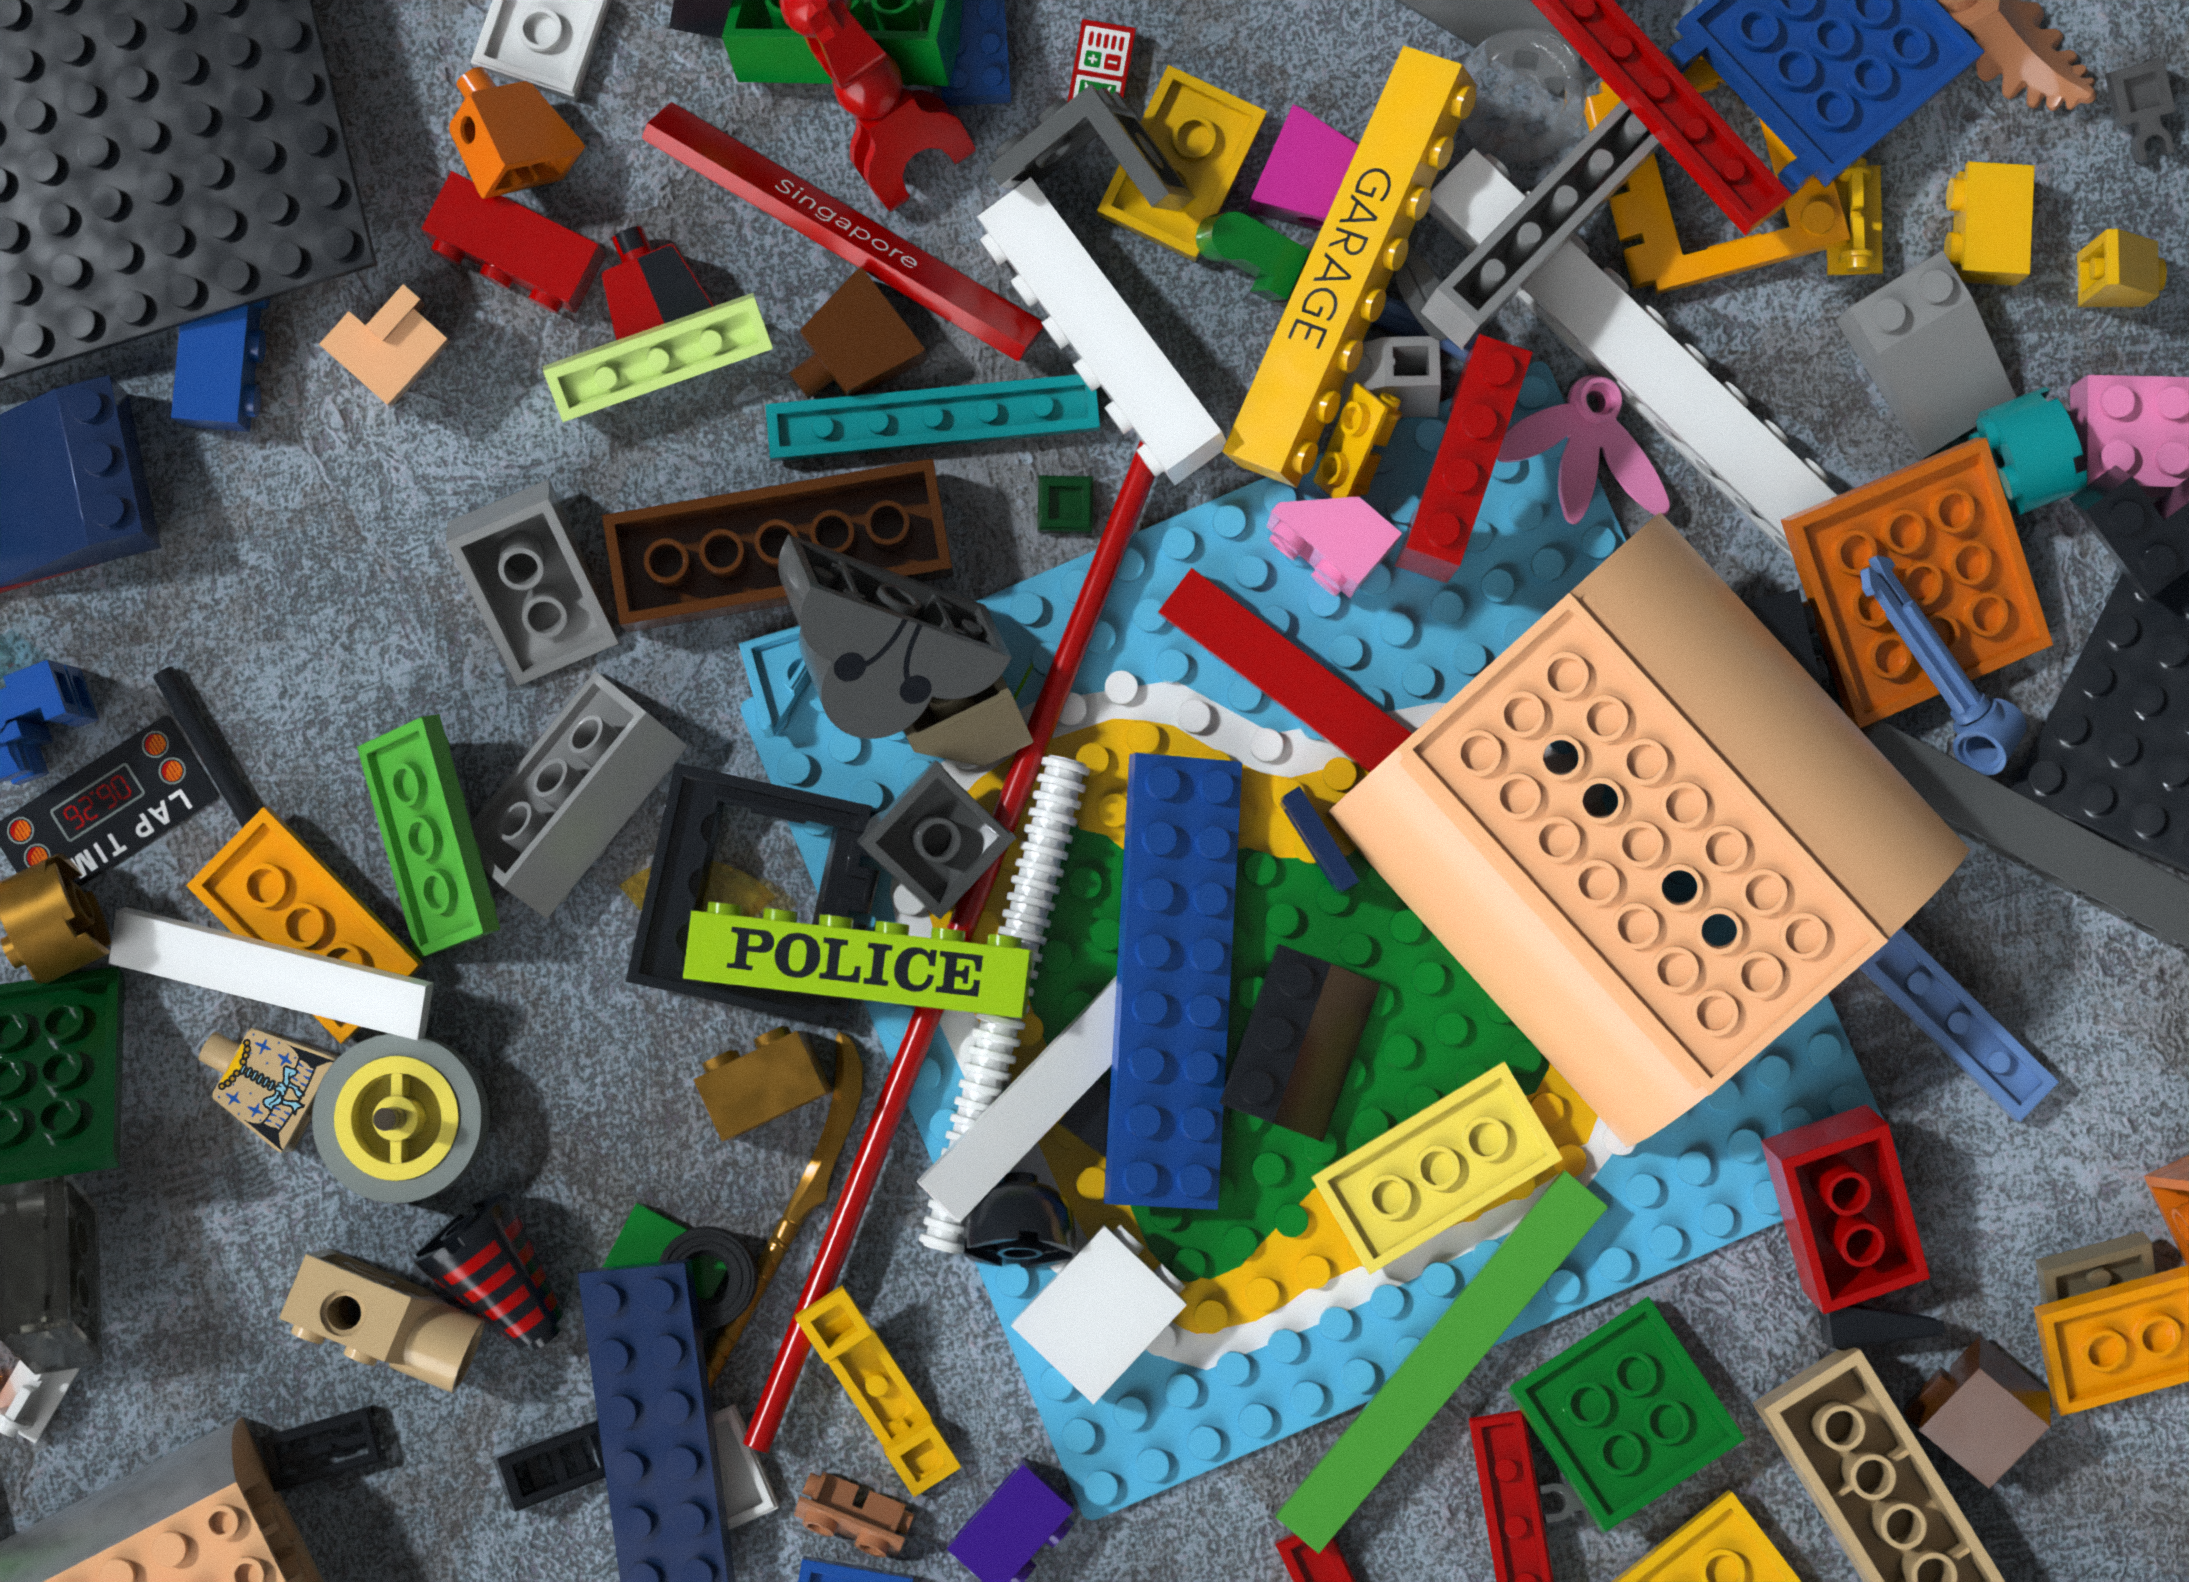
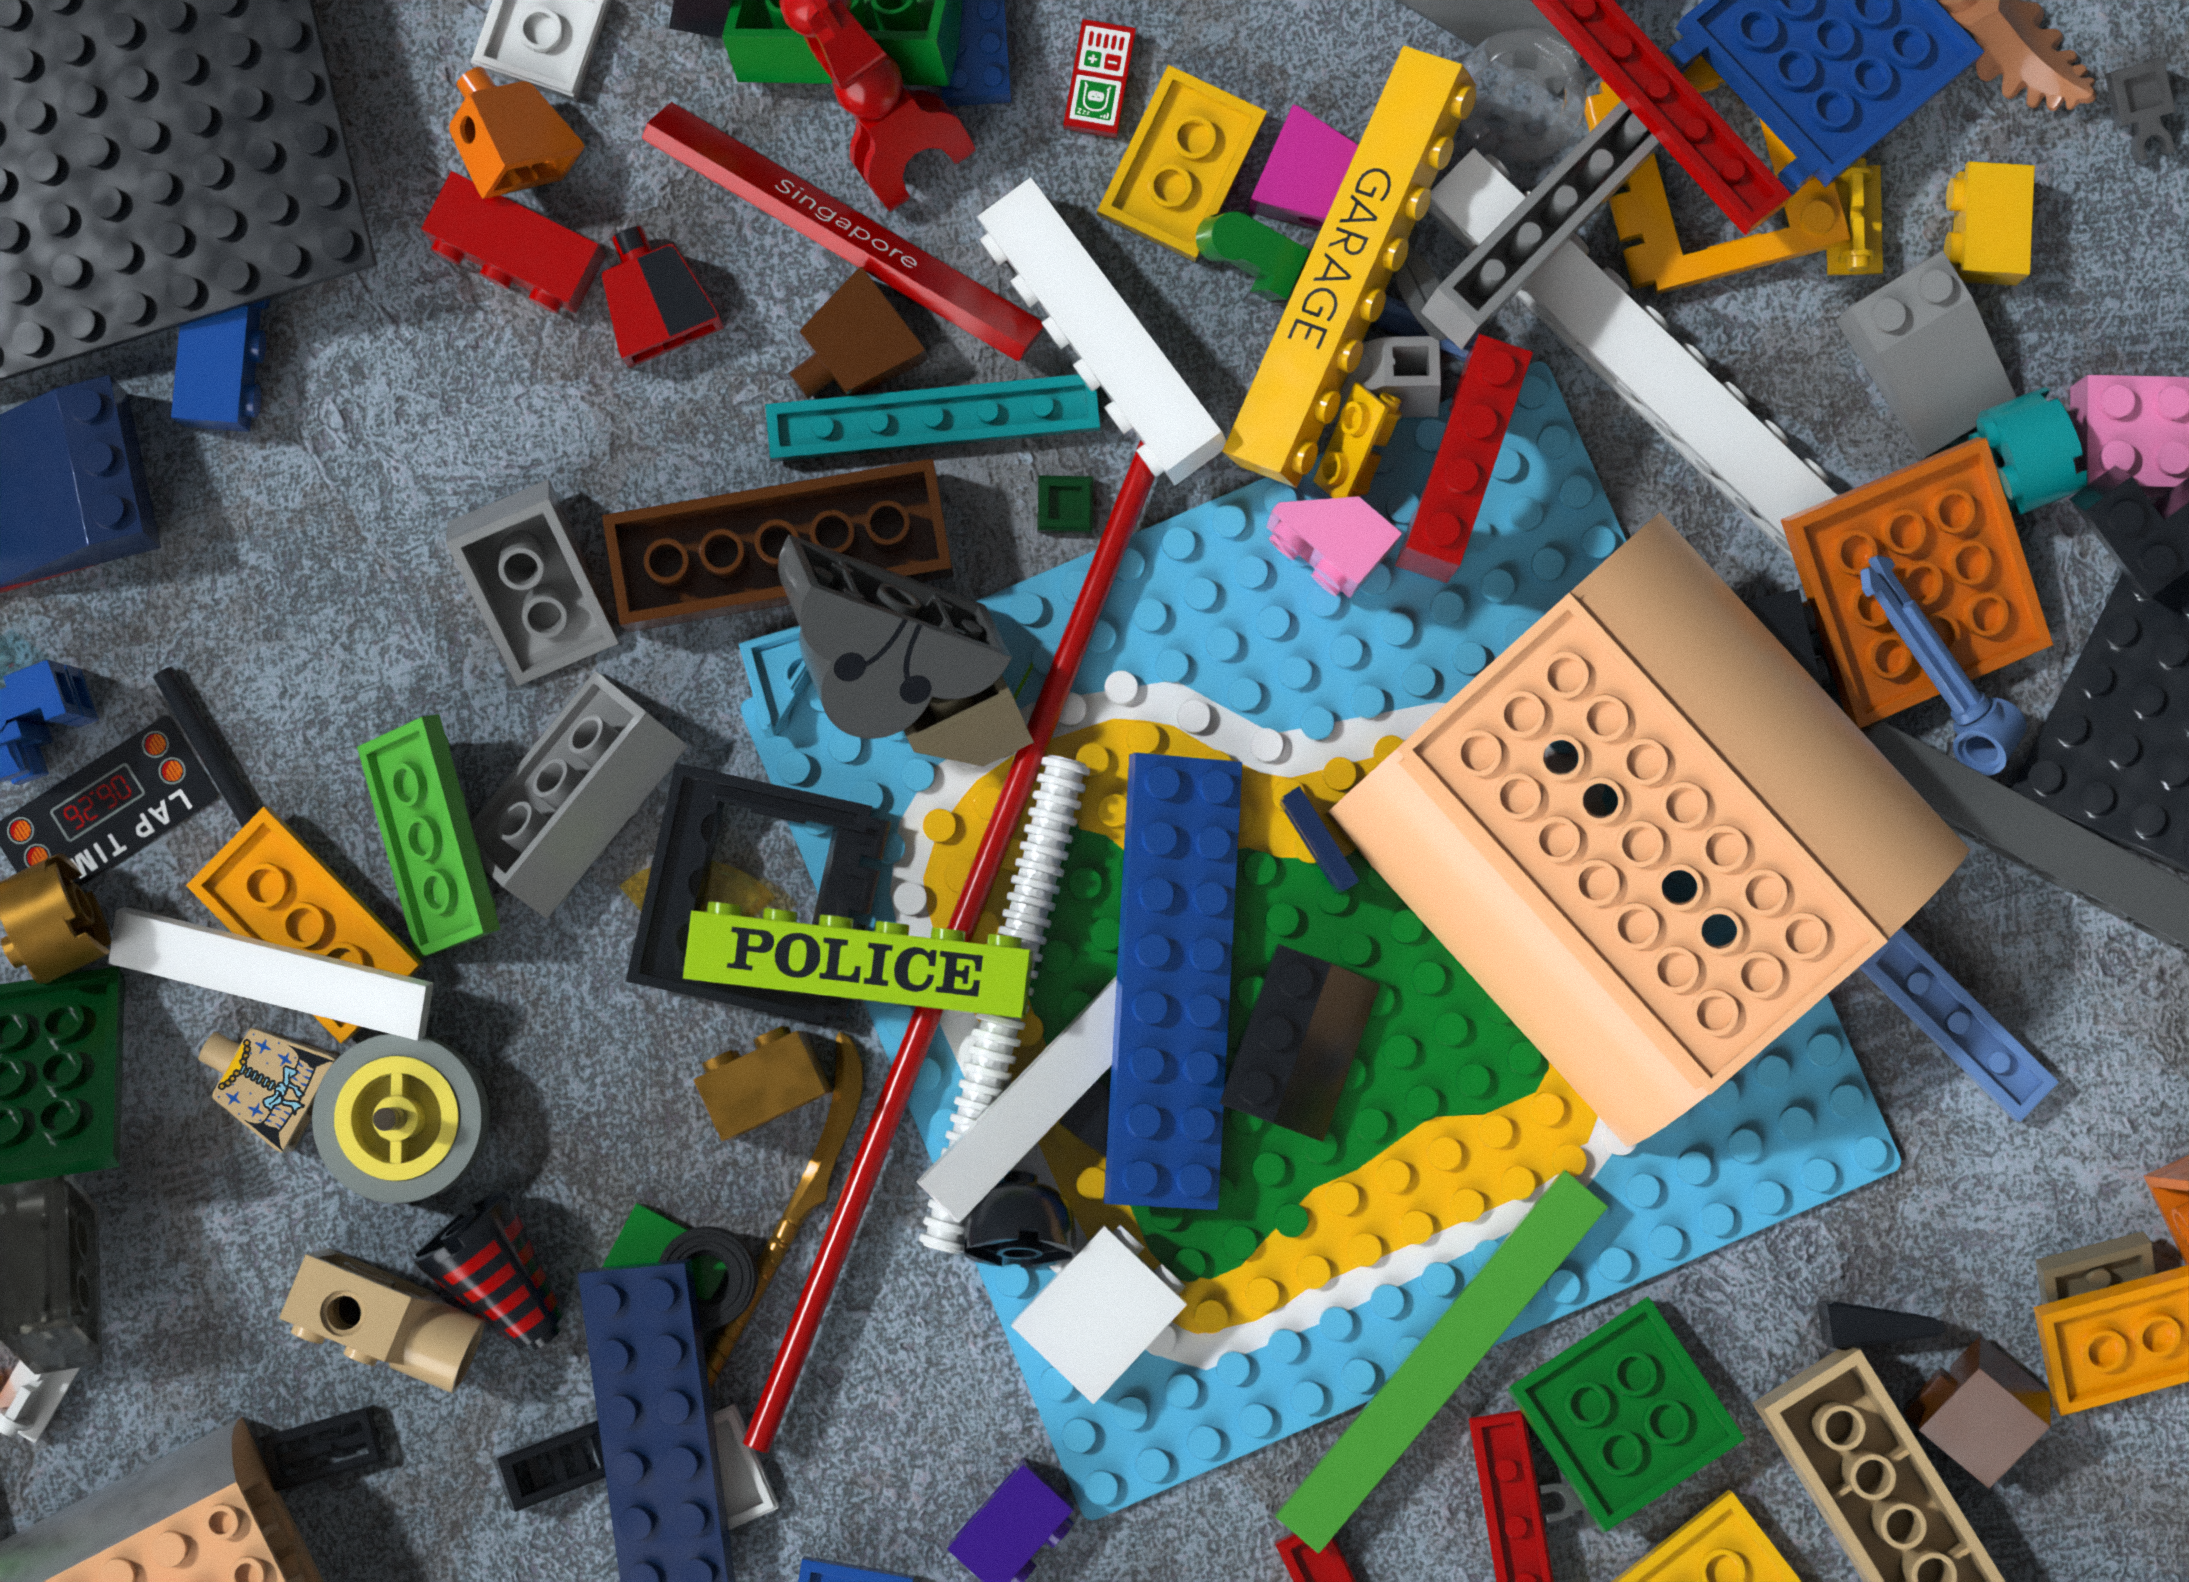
light nougat plate [319,284,451,407] -> none
yellowish green fence [543,293,773,422] -> none
yellow slope [794,1285,961,1497] -> none
nougat hinge [794,1471,915,1558] -> none
dark grey slope [856,760,1017,919] -> none
dark grey bracket [986,84,1195,211] -> none
red tile [1158,568,1412,773] -> none
light yellow plate [1310,1062,1563,1275] -> none
bright pink plant [1497,374,1670,525] -> none
red brick [1761,1104,1930,1314] -> none
yellow slope [2077,229,2167,307] -> none

